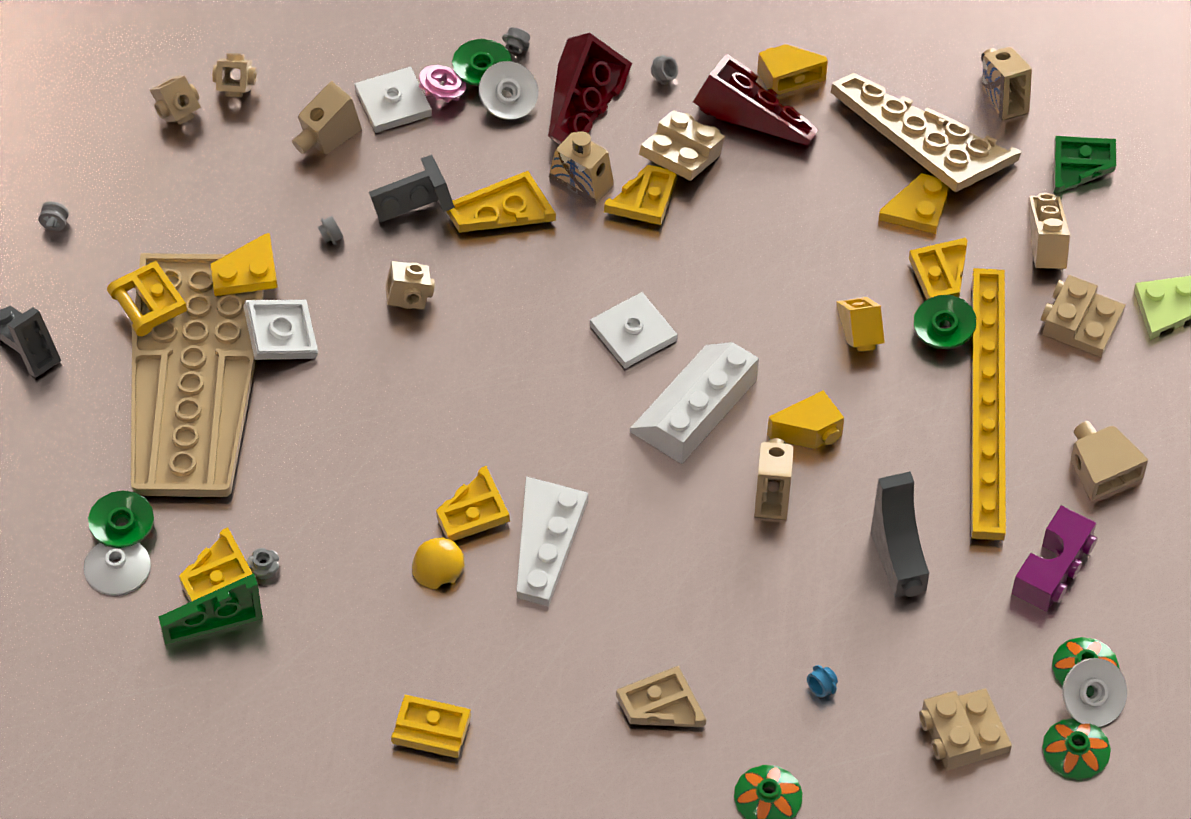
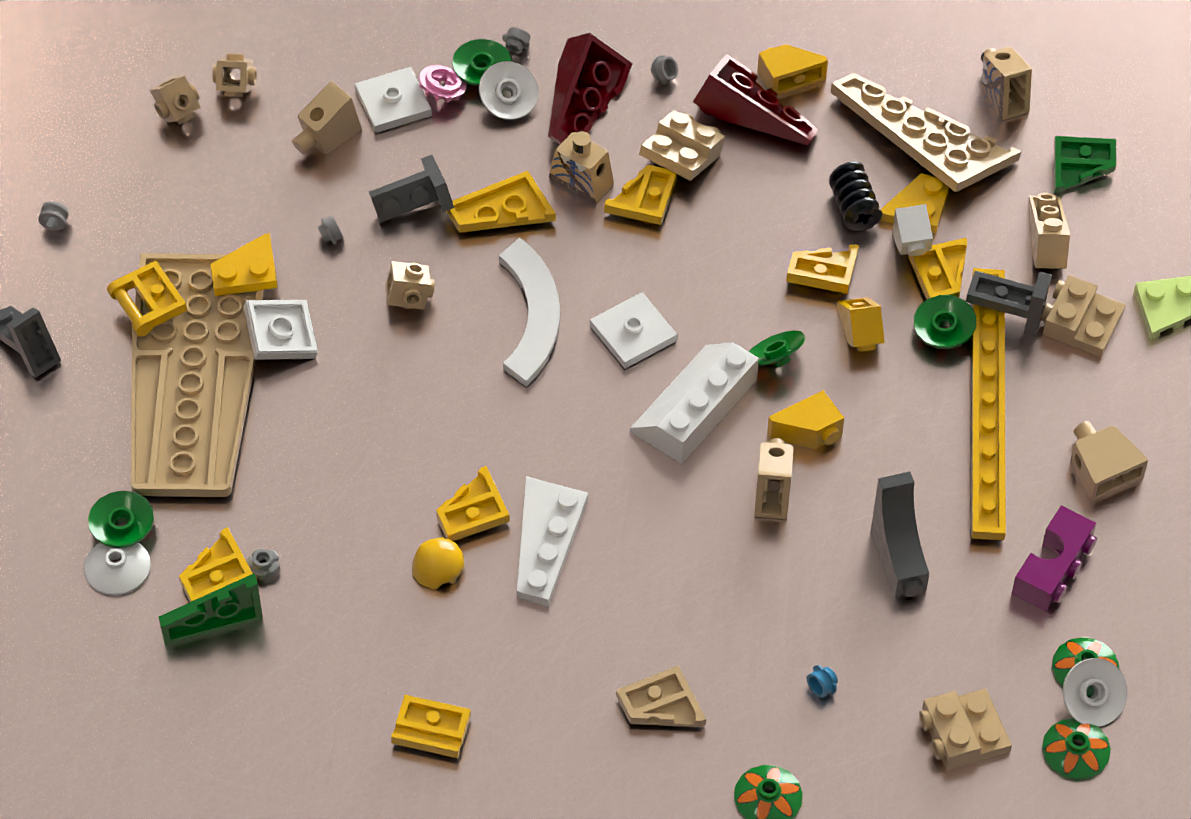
none -> white tile [499,238,560,387]
none -> green dish [749,330,806,368]
none -> yellow wing [786,244,859,294]
none -> black piece [829,161,882,231]
none -> white slope [892,204,933,256]
none -> dark grey bracket [966,271,1052,337]

